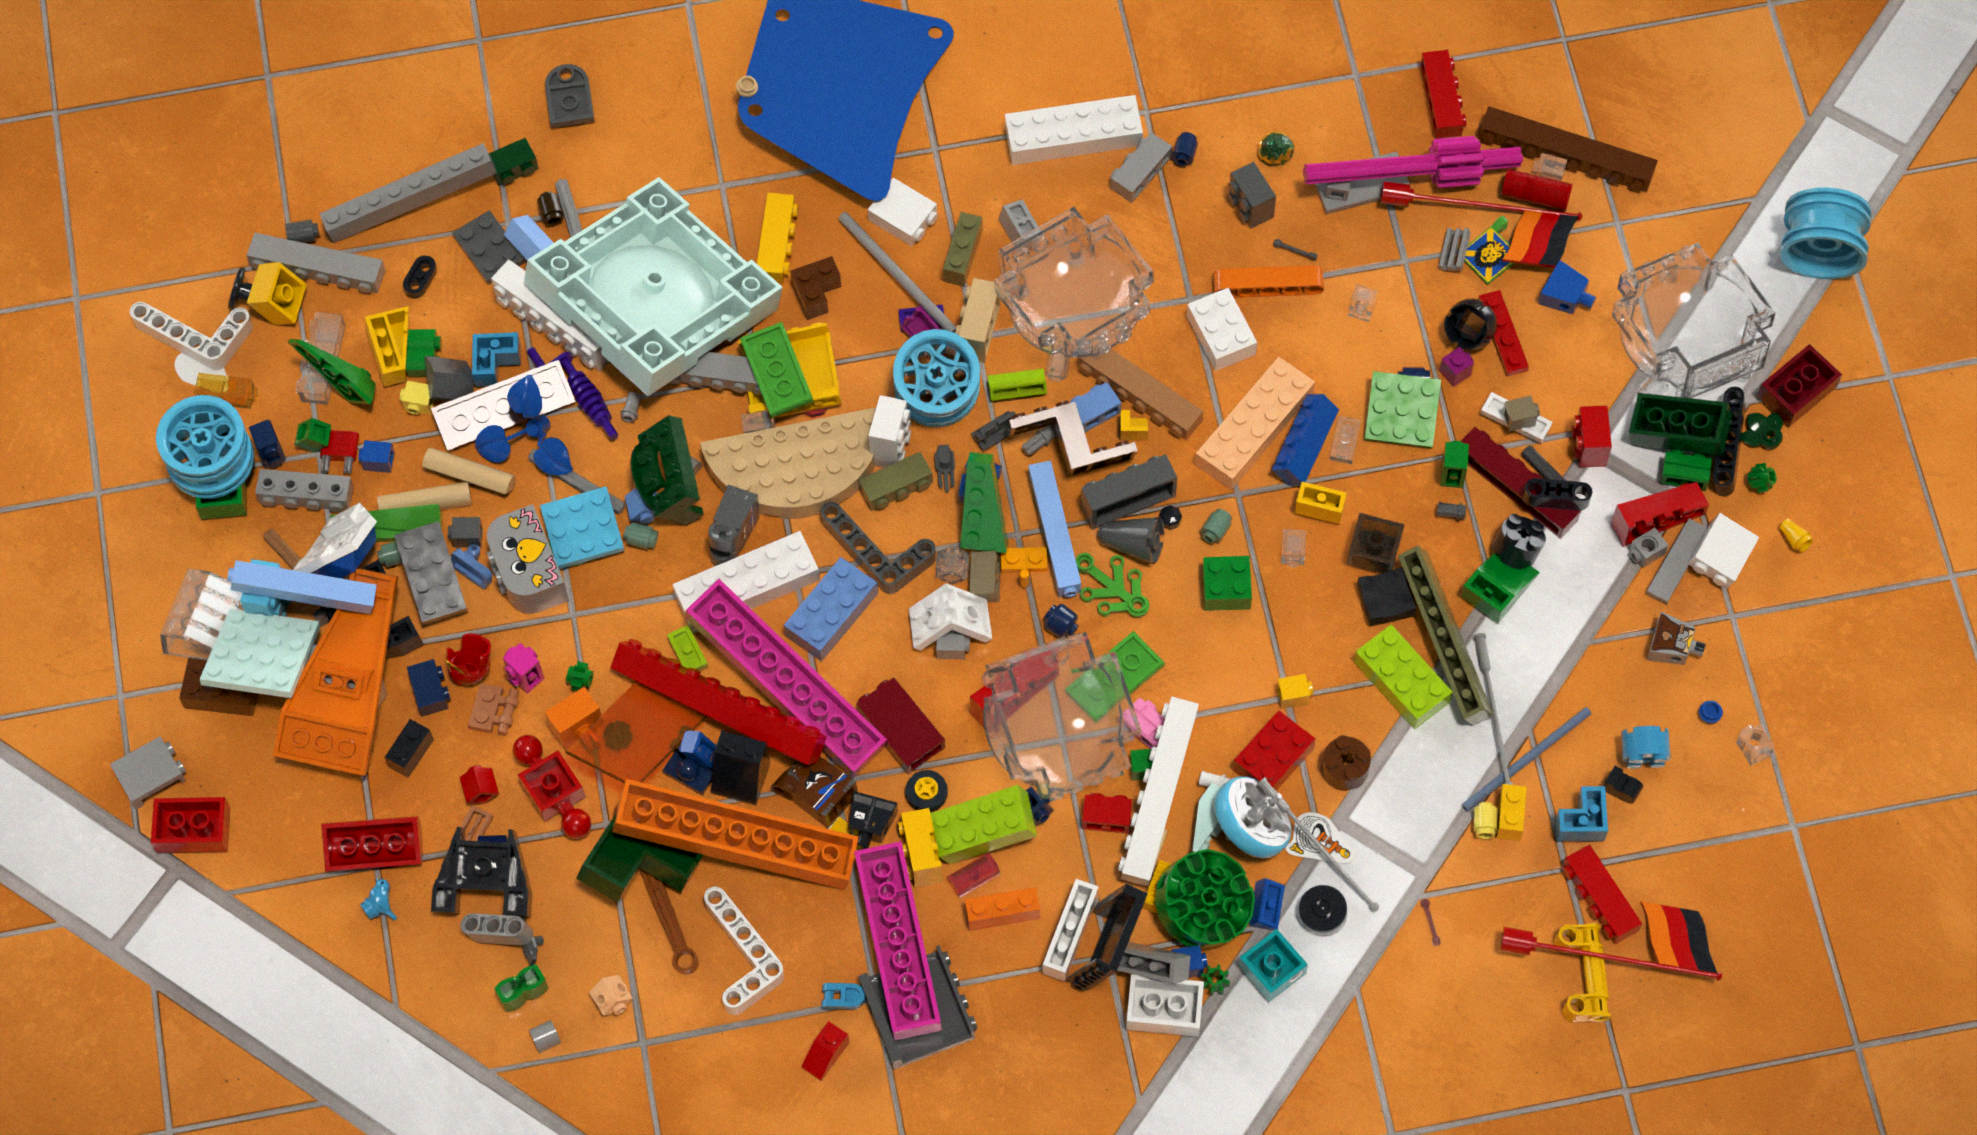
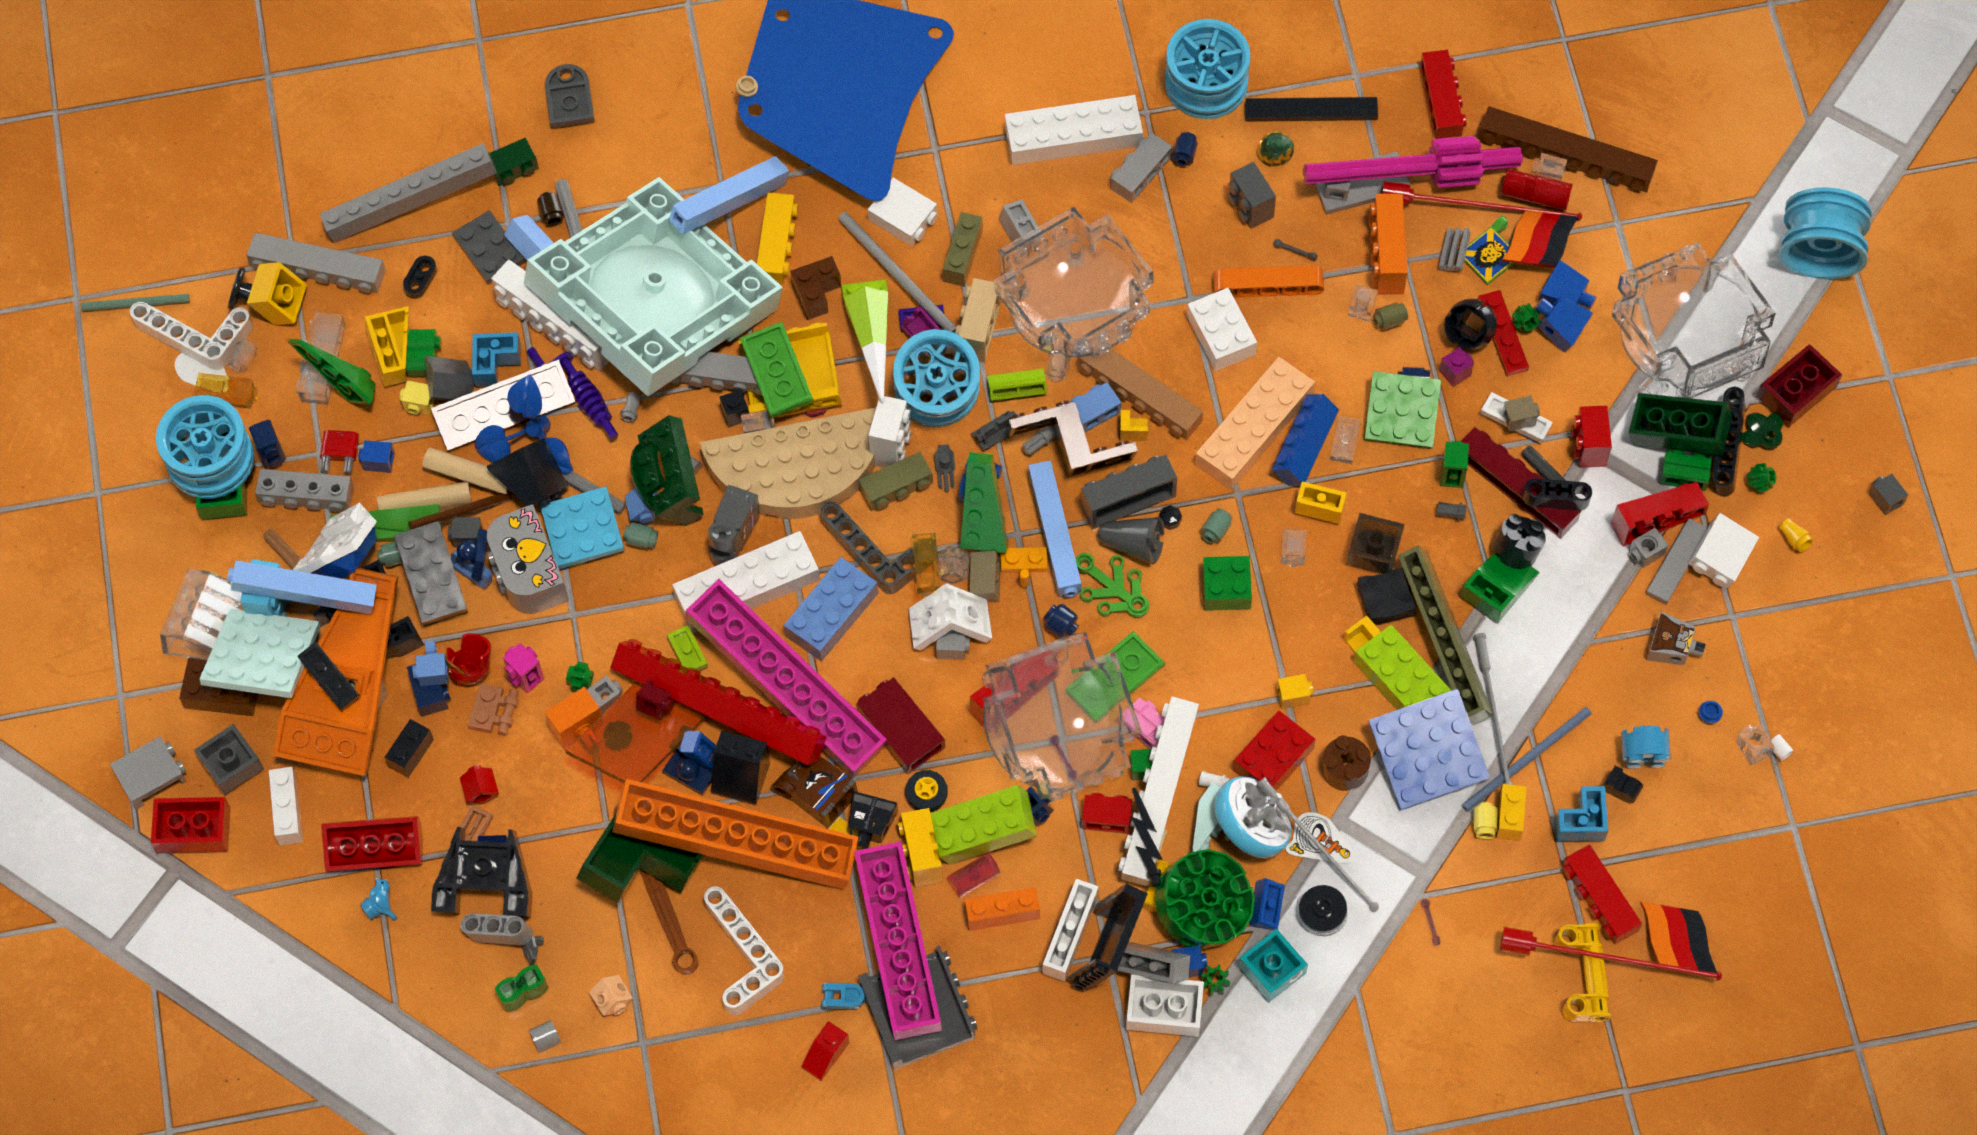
dark grey brick [285,219,320,243] -> none
green brick [294,418,331,452] -> none
red brick [513,735,592,839] -> none
none -> sand green axle [81,294,190,312]
none -> dark grey brick [194,724,264,795]
none -> clear brick [226,339,258,373]
none -> white brick [269,767,303,846]
none -> black tile [297,641,360,711]
none -> reddish brown axle [408,492,511,530]
none -> medium blue brick [412,641,449,686]
none -> dark blue tile [457,529,487,578]
none -> black slope [486,438,569,507]
none -> light grey brick [587,675,623,716]
none -> dark red brick [636,679,674,720]
none -> light blue brick [669,156,789,235]
none -> black brick [719,390,750,428]
none -> lime plate [842,279,889,403]
none -> clear yellow brick [910,533,941,597]
none -> hinge [1050,735,1078,779]
none -> black piece [1130,787,1163,887]
none -> medium azure wheel [1165,19,1251,119]
none -> black tile [1245,97,1378,121]
none -> yellow panel [1344,616,1381,653]
none -> plate [1368,689,1490,810]
none -> orange brick [1369,194,1408,295]
none -> olive brick [1373,302,1408,330]
none -> green gear [1512,303,1541,333]
none -> blue torso [1535,297,1593,352]
none -> white hinge [1767,734,1794,761]
none -> dark grey brick [1869,474,1908,515]

